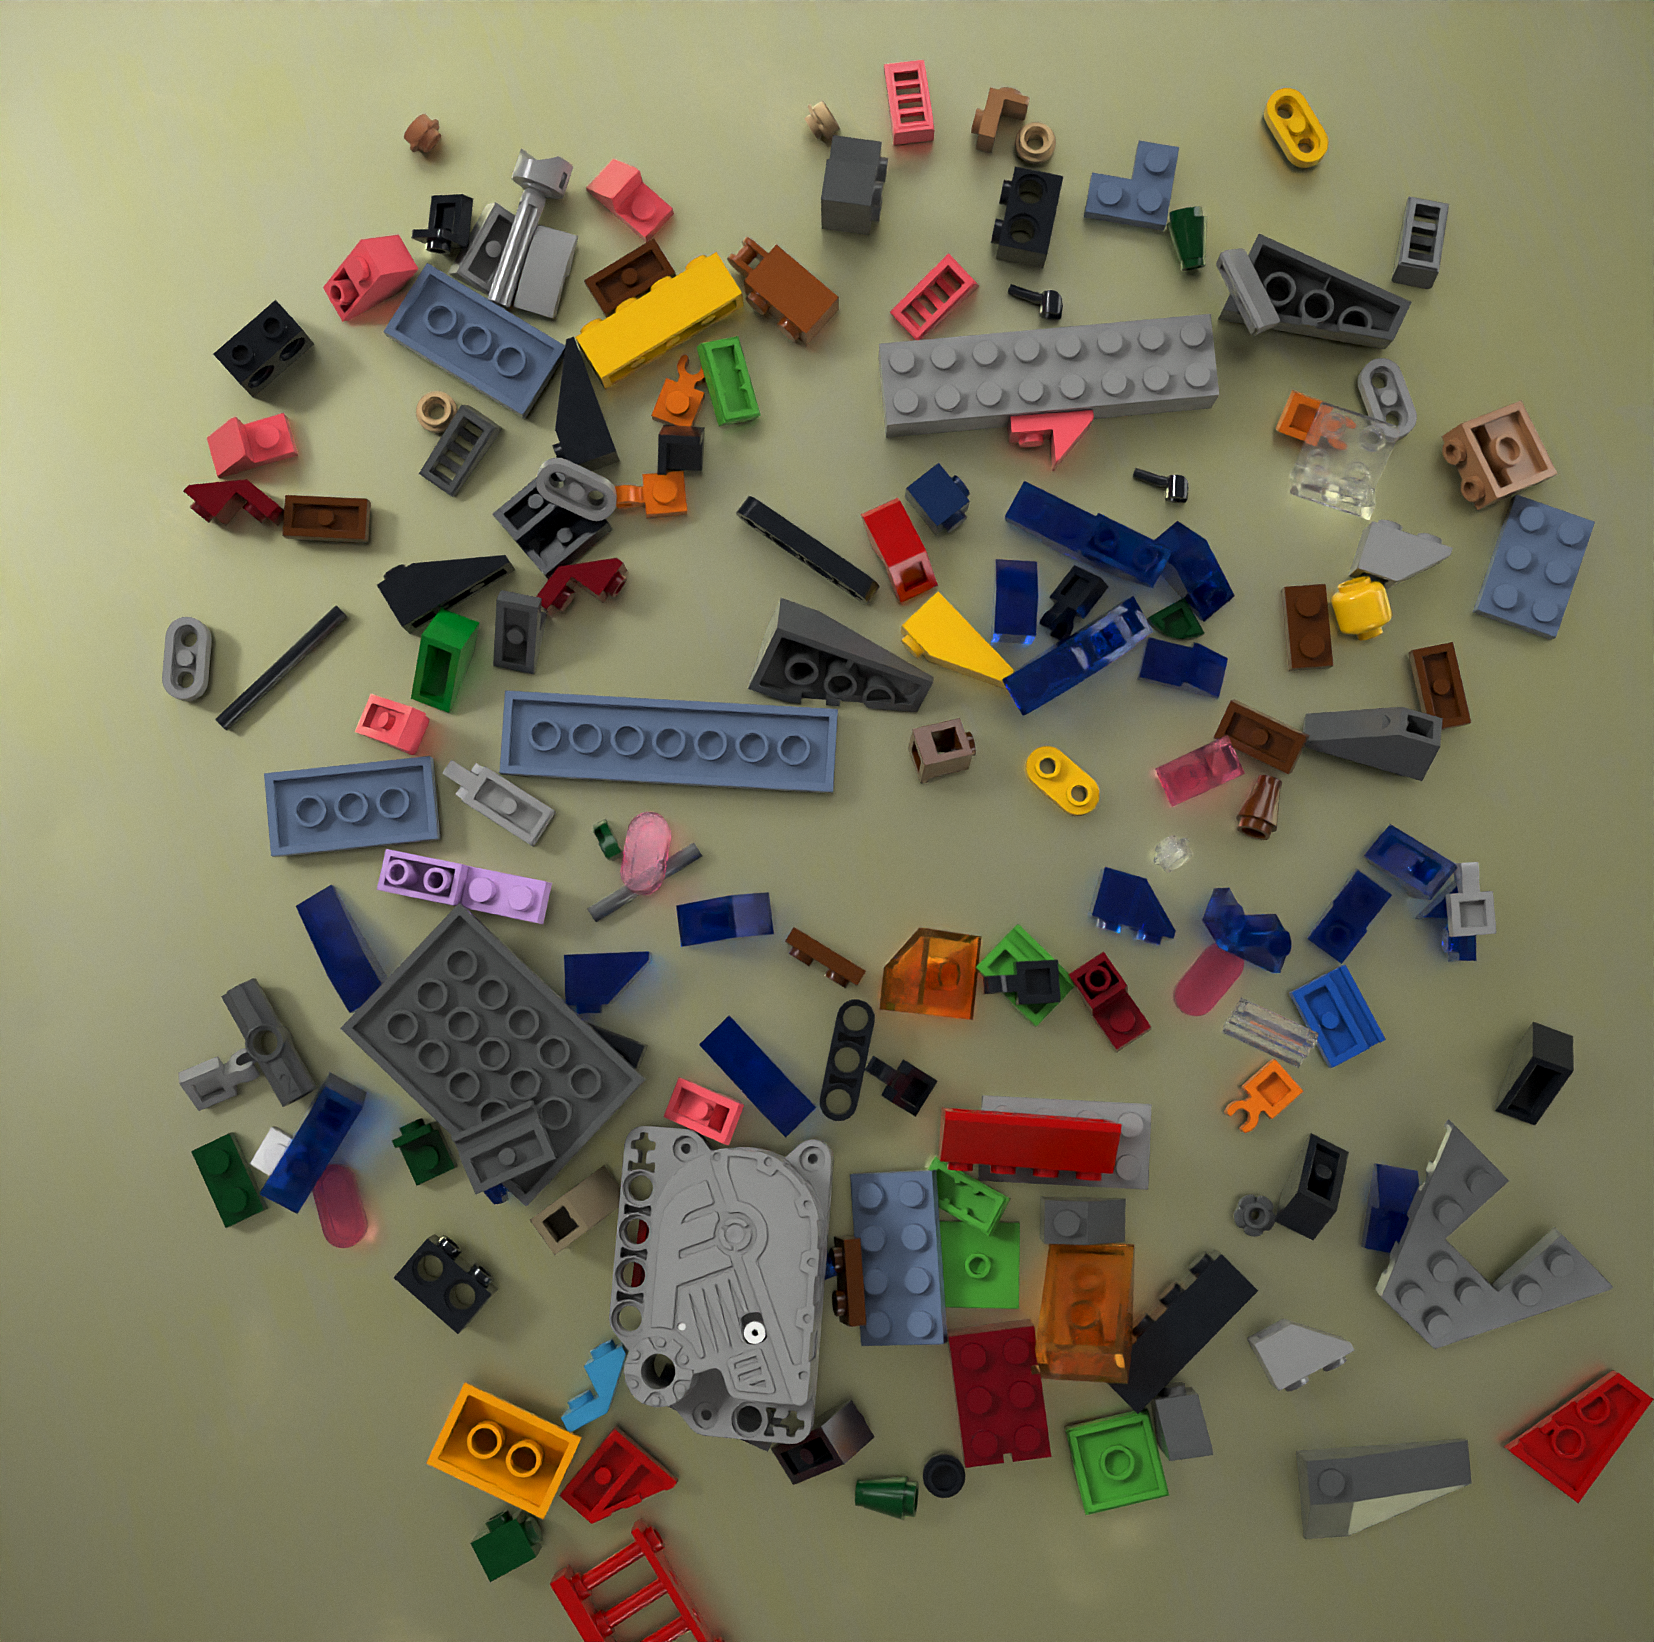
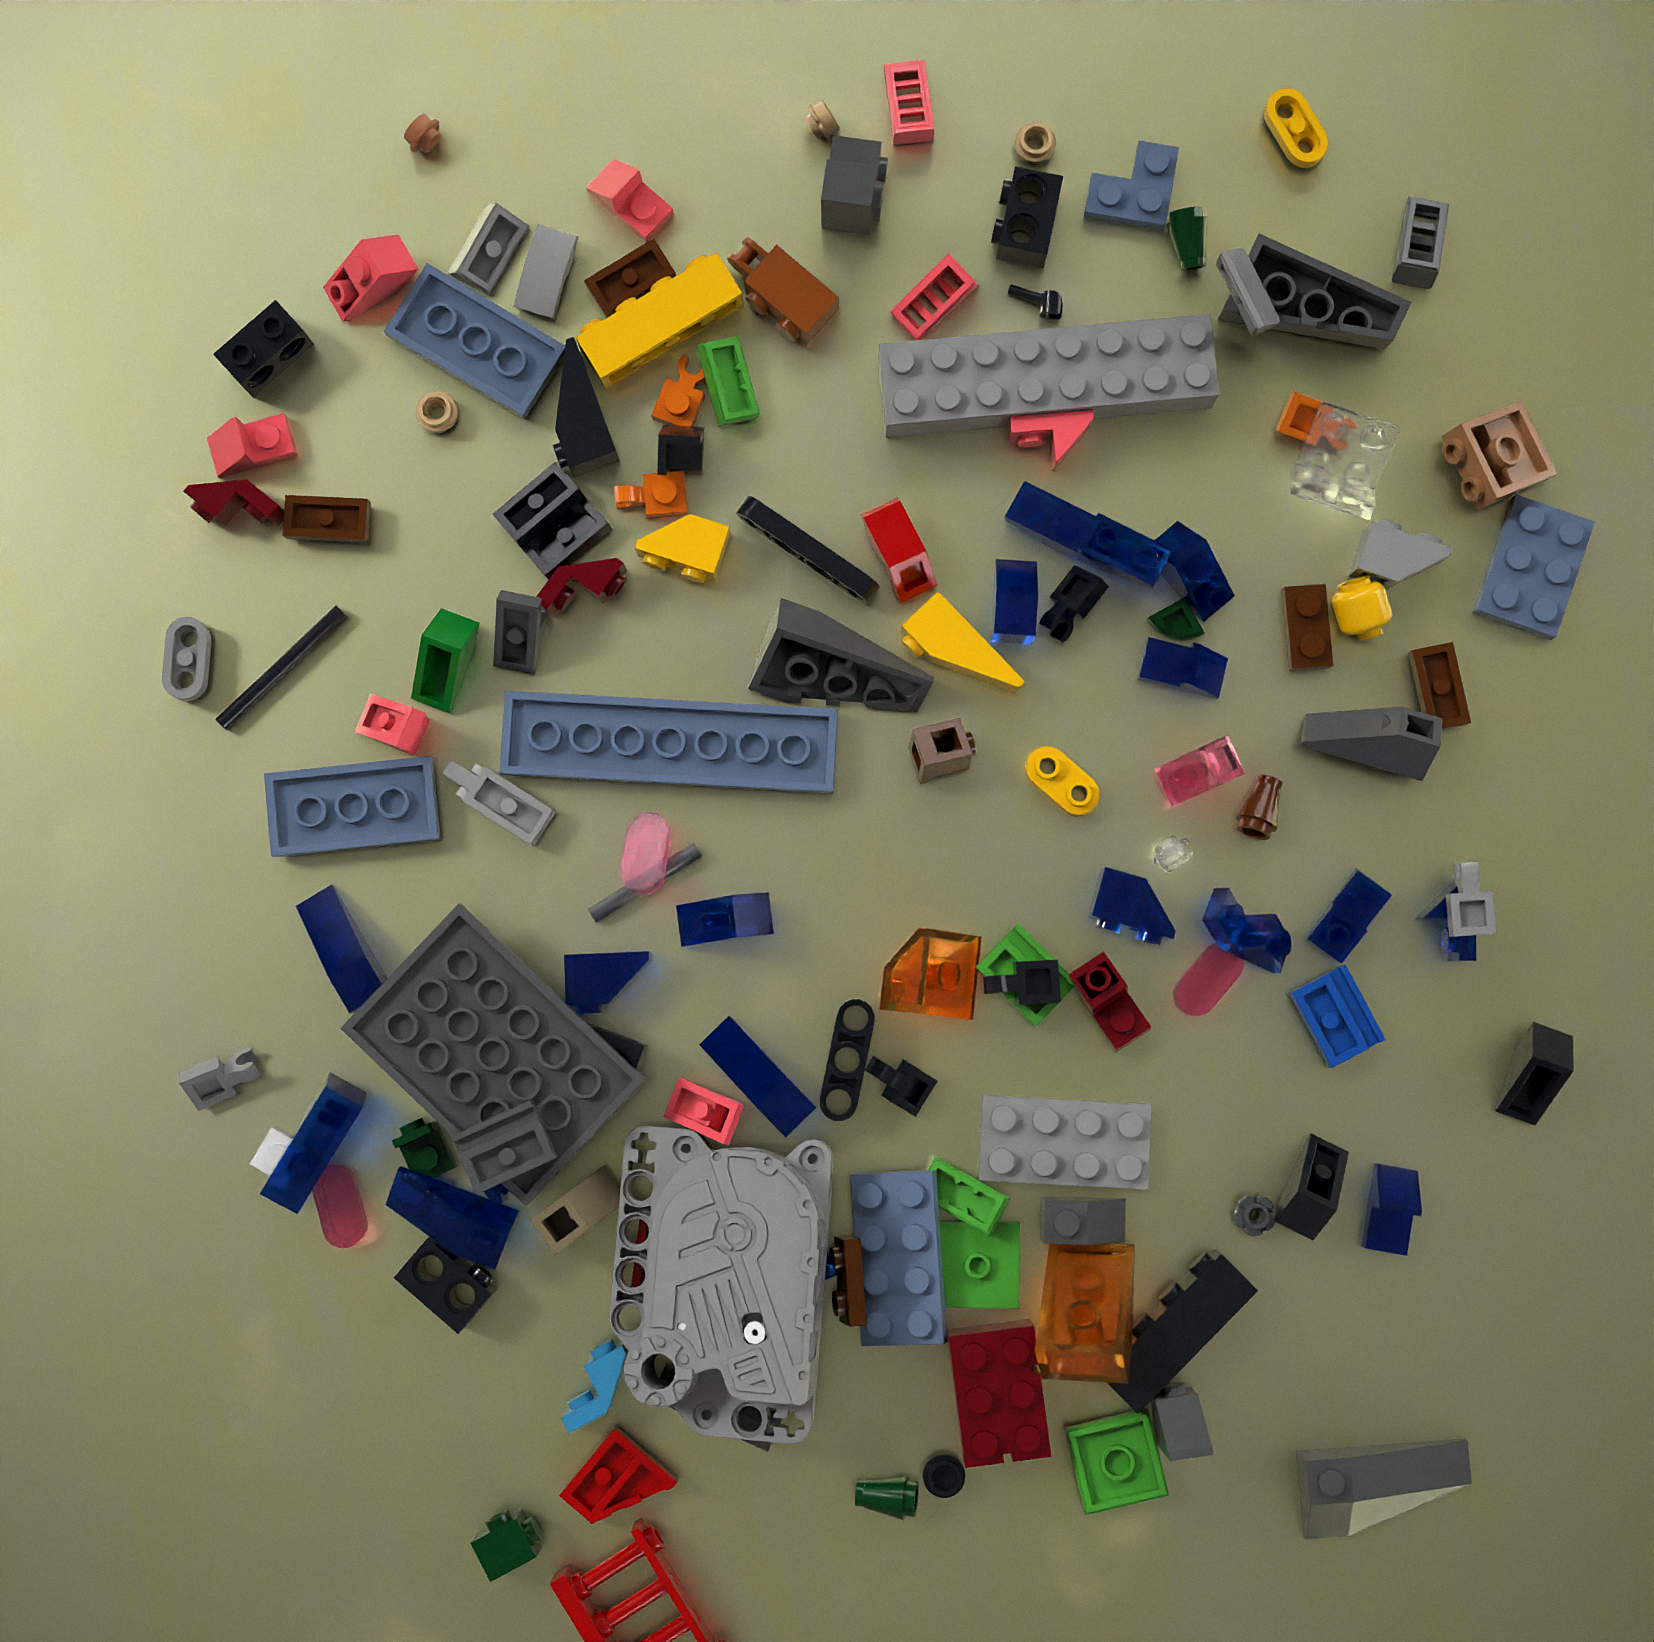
dark green plate [191,1132,268,1228] -> none
dark grey piece [221,978,317,1107] -> none
black slope [377,555,515,634] -> none
lavender slope [377,849,552,924] -> none
black bracket [411,194,473,254] -> none
dark grey slope [419,405,502,497] -> none
light orange slope [426,1382,582,1520] -> none
light grey piece [488,148,573,309] -> none
light grey plate [536,458,617,521] -> none
dark green tile [592,819,626,861] -> none
black slope [771,1400,875,1485] -> none
reddish brown plate [785,927,866,989] -> none
dark blue brick [905,463,970,535] -> none
red slope [938,1107,1122,1181] -> none
medium nougat bracket [971,87,1030,153] -> none
clear blue slope [1002,596,1154,716] -> none
black hand [1133,468,1189,503] -> none
reddish brown plate [1213,699,1310,775] -> none
clear tile [1222,997,1319,1068] -> none
orange plate [1224,1059,1303,1133] -> none
light grey slope [1247,1318,1355,1392] -> none
light grey plate [1358,358,1417,441] -> none
clear blue slope [1364,824,1458,900] -> none
dark grey wing [1375,1120,1613,1349] -> none
red wing [1504,1370,1654,1504] -> none
none -> clear blue slope [385,1166,519,1270]
none -> yellow slope [635,514,731,583]

